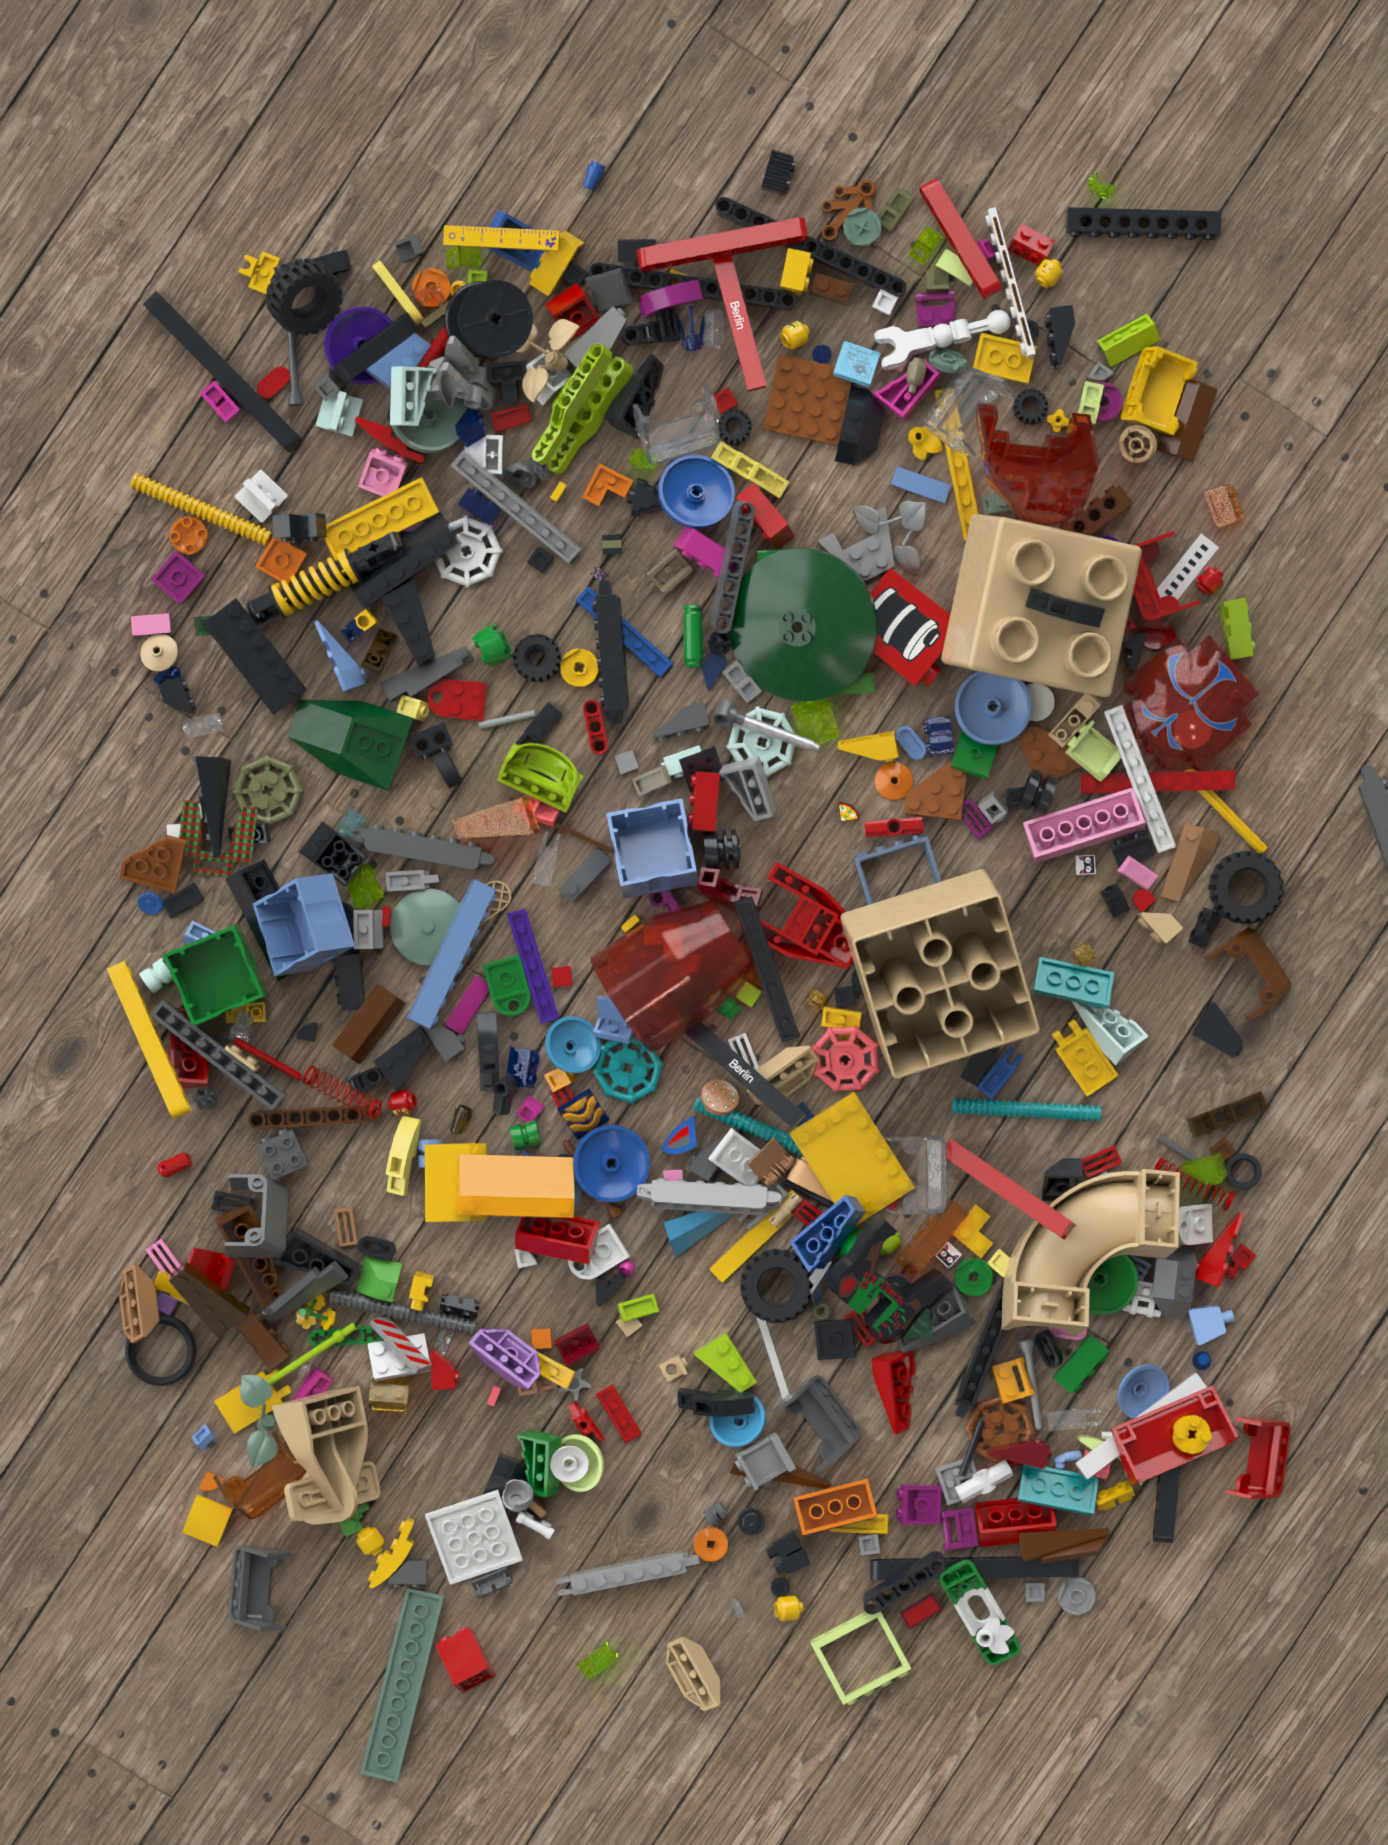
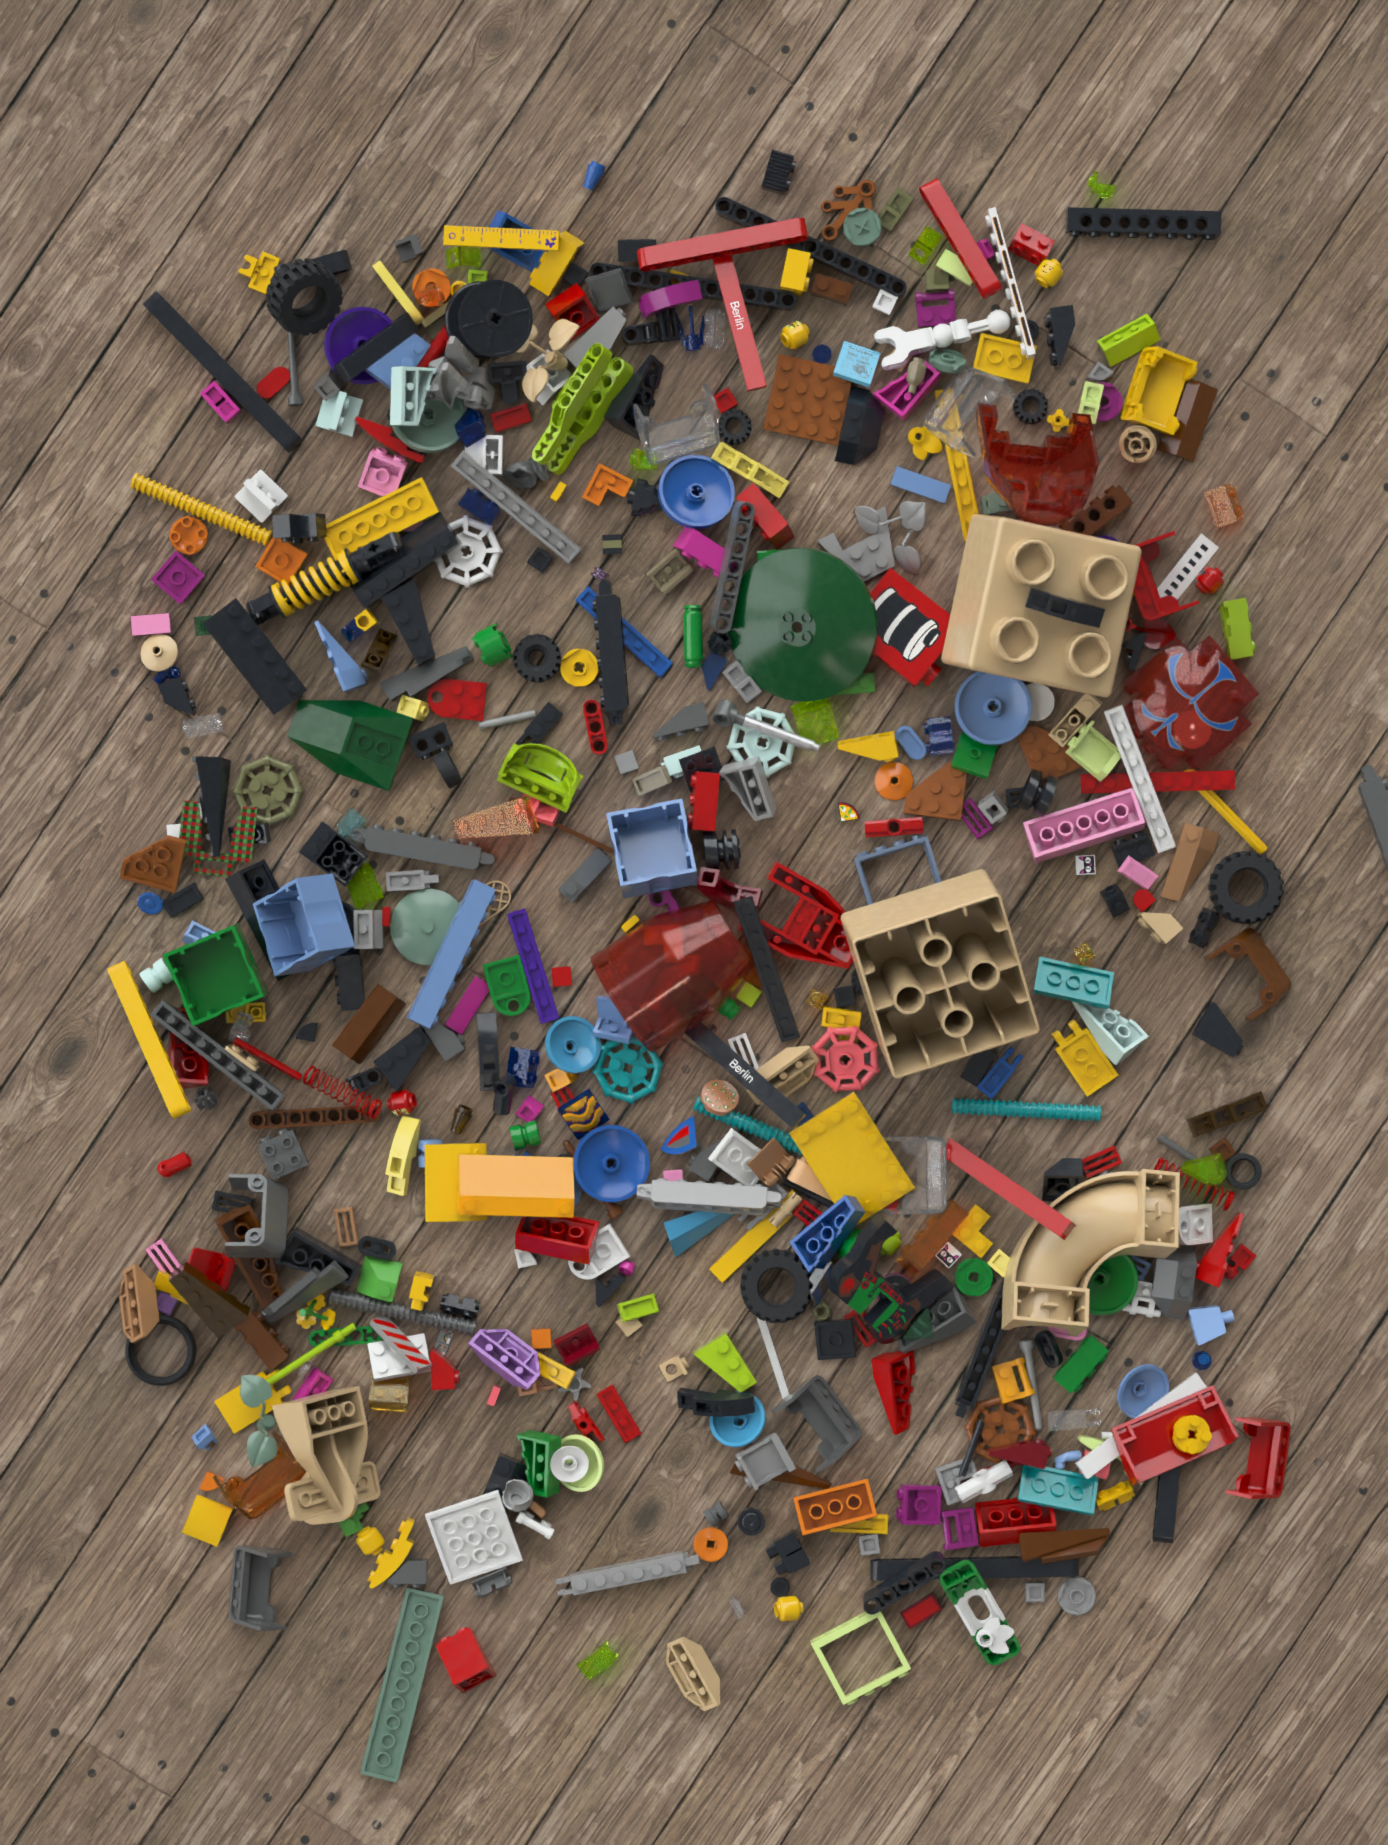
clear hinge [532,831,560,887] -> none

